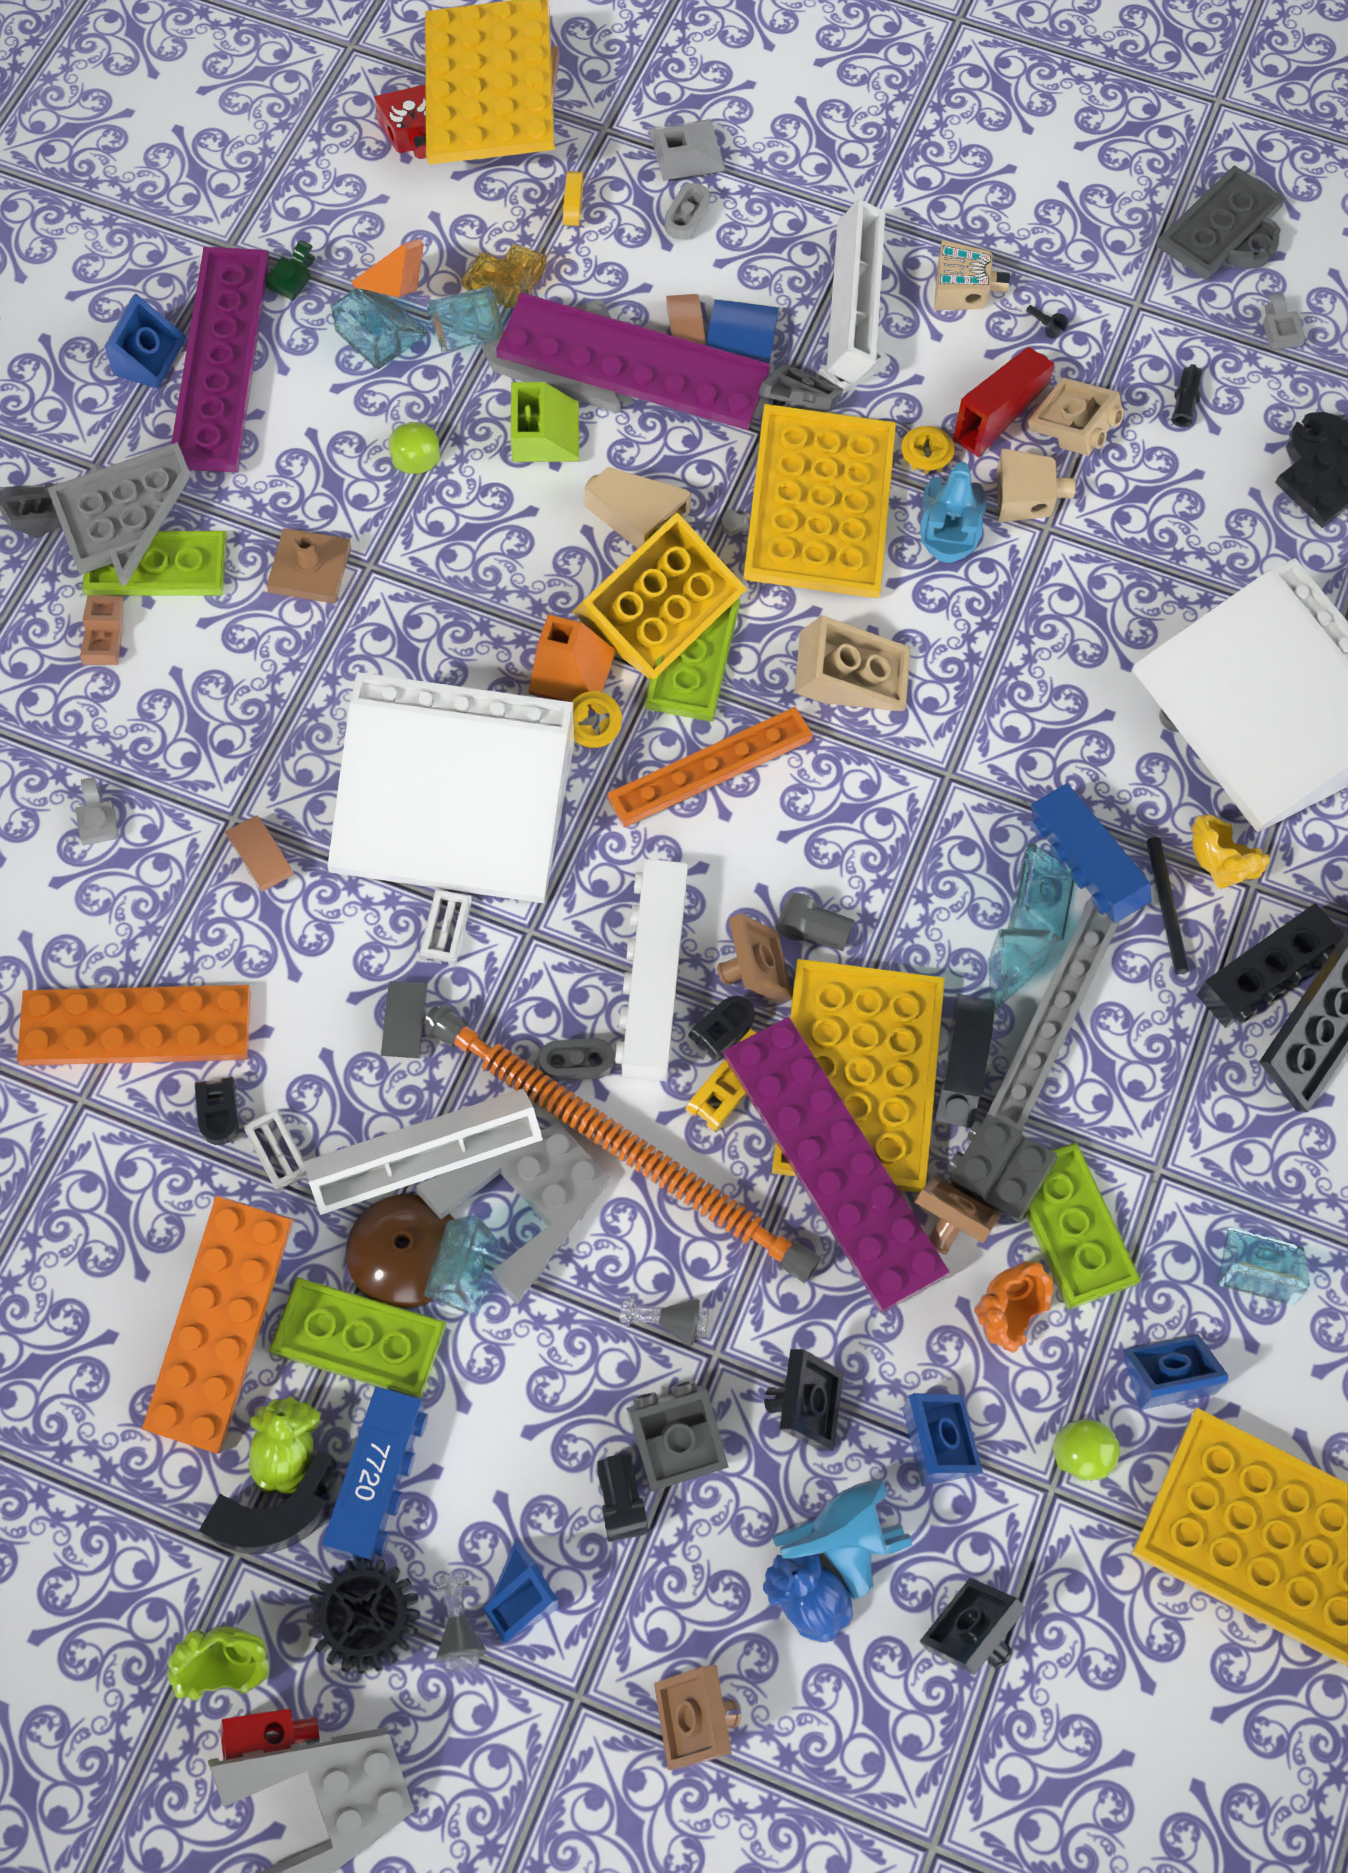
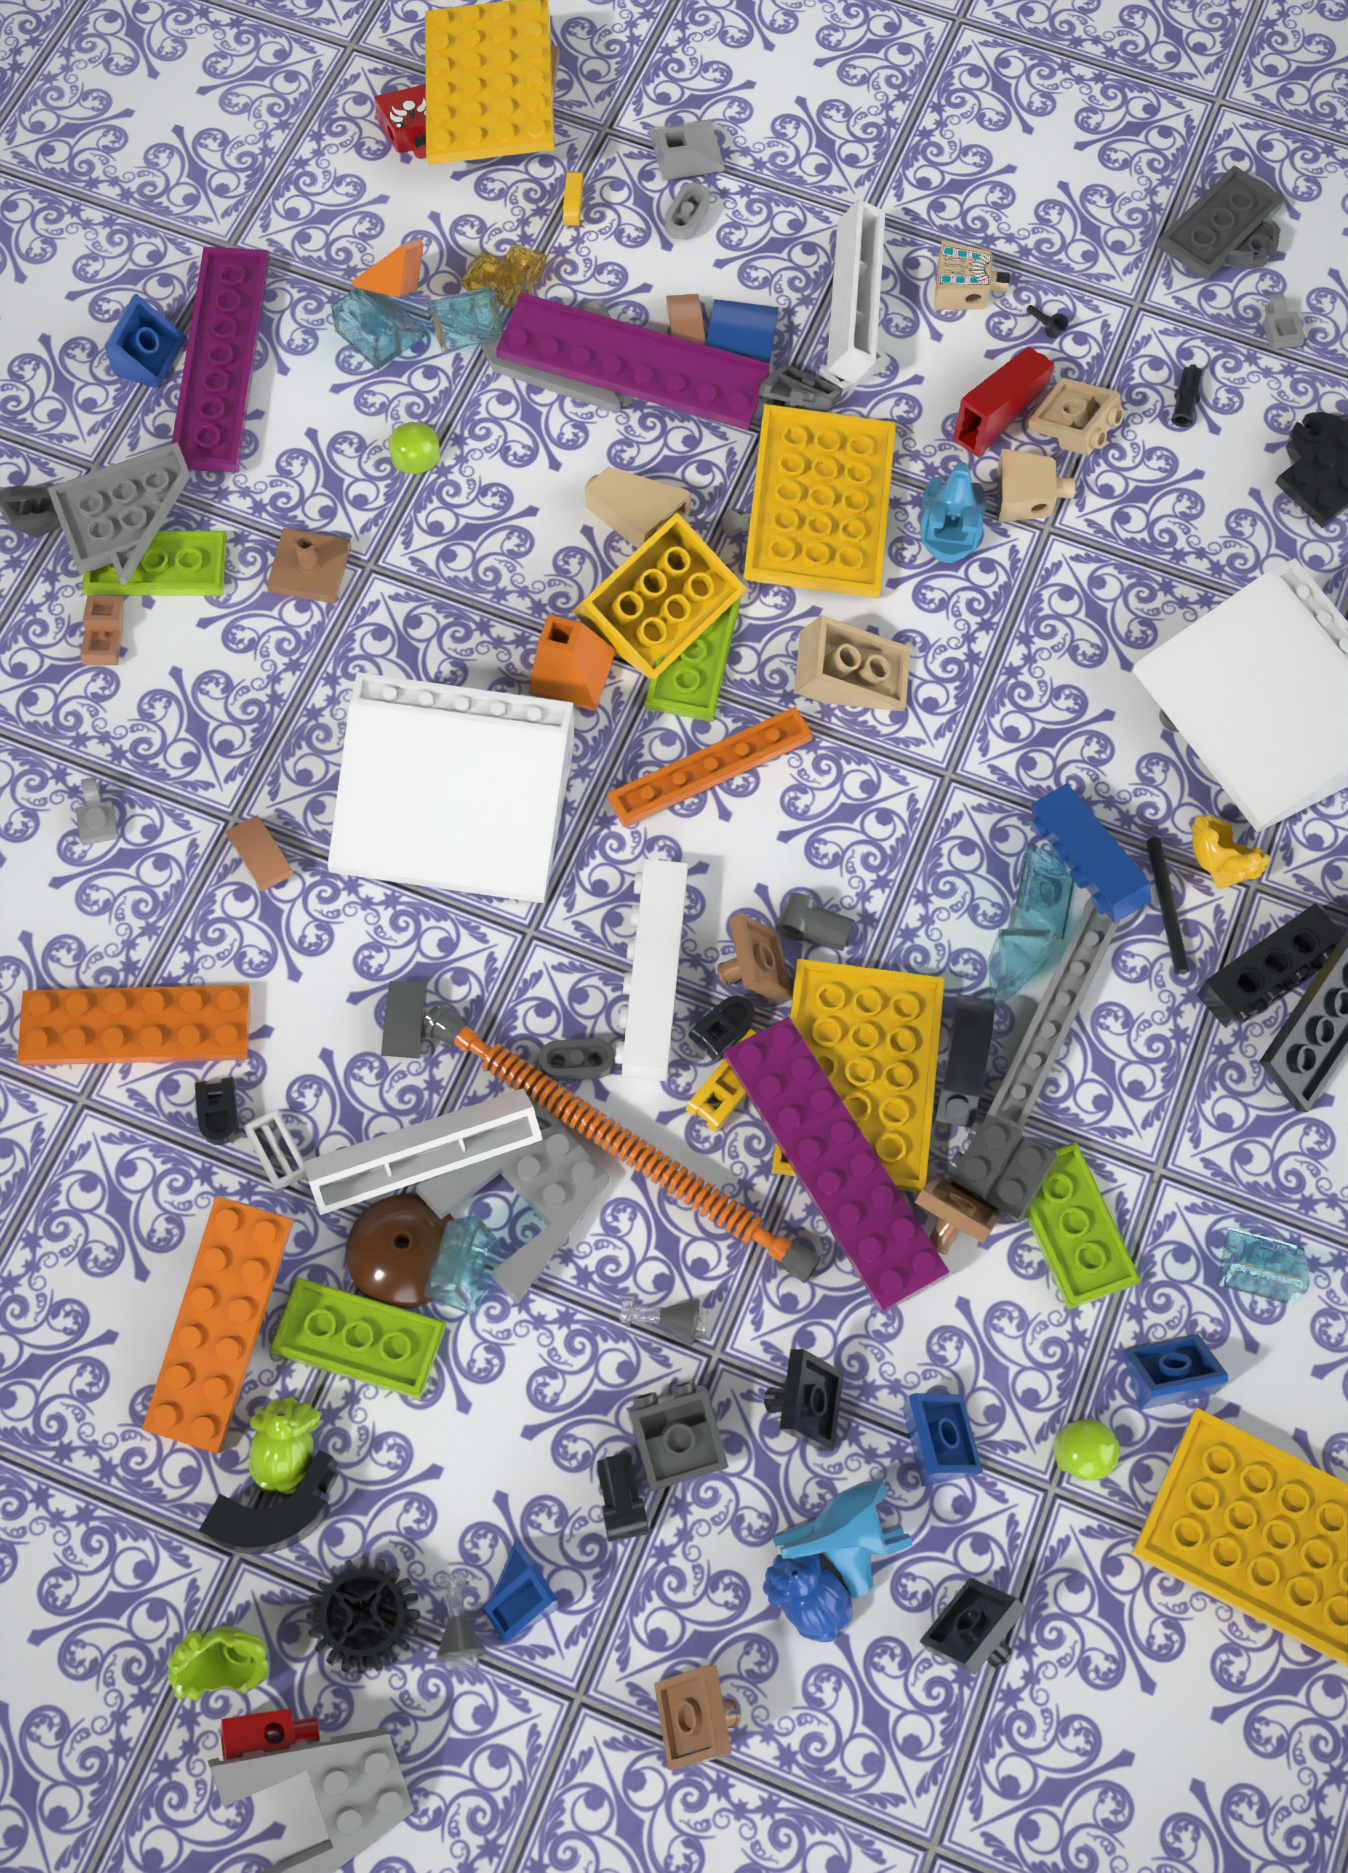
dark green plate [265,240,315,301] -> none
blue brick [322,1386,428,1565] -> none
white tile [419,889,472,966] -> none
lime slope [511,382,579,462] -> none
yellow gear [572,691,622,748] -> none
yellow gear [900,426,955,475] -> none
orange hair [974,1261,1054,1353] -> none

